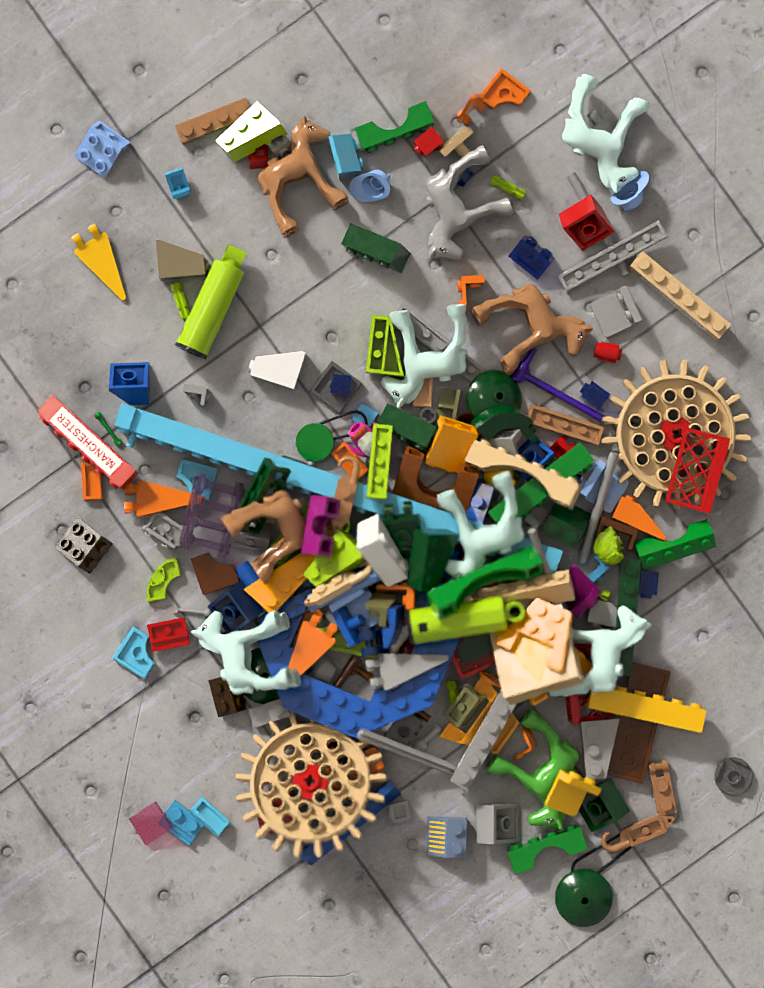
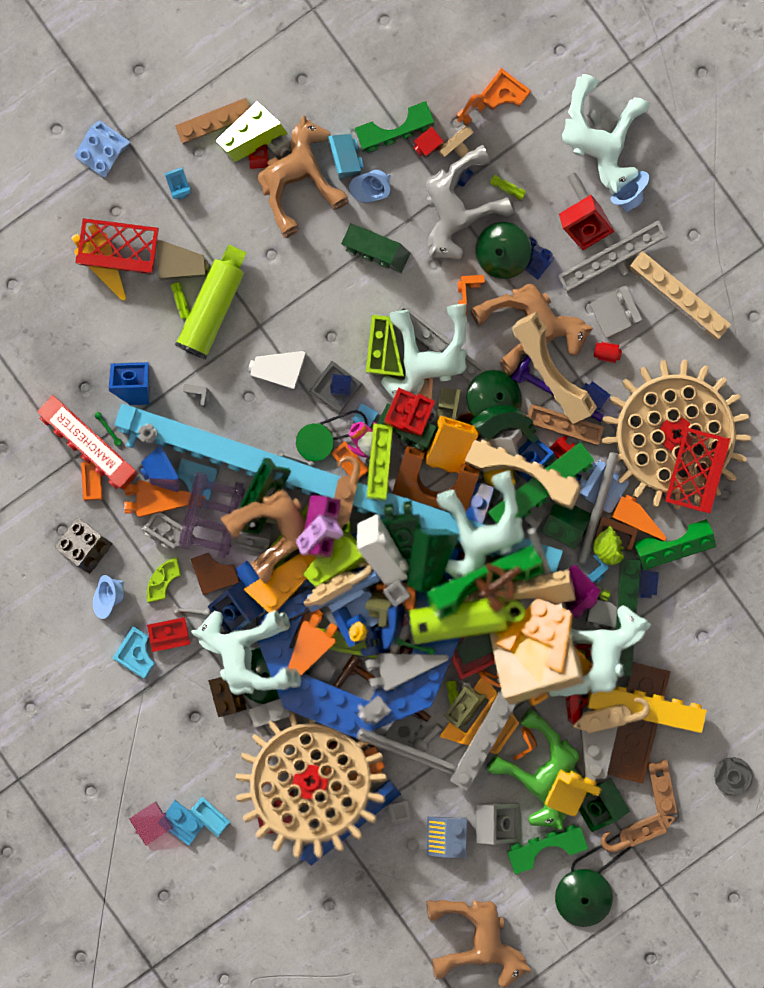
none -> red fence [75,218,159,275]
none -> light blue piece [93,575,124,619]
none -> light grey plate [138,424,158,443]
none -> blue slope [140,446,180,492]
none -> lavender bracket [296,515,343,555]
none -> yellow plate [349,622,367,642]
none -> light grey bracket [358,696,391,726]
none -> red slope [383,388,435,436]
none -> light grey plate [383,579,411,607]
none -> green hinge [396,638,435,655]
none -> medium nougat animal [426,900,531,988]
none -> dark green dish [475,222,532,279]
none -> reddish brown piece [475,564,521,613]
none -> tan arch [512,312,597,424]
none -> tan plate [573,698,650,733]

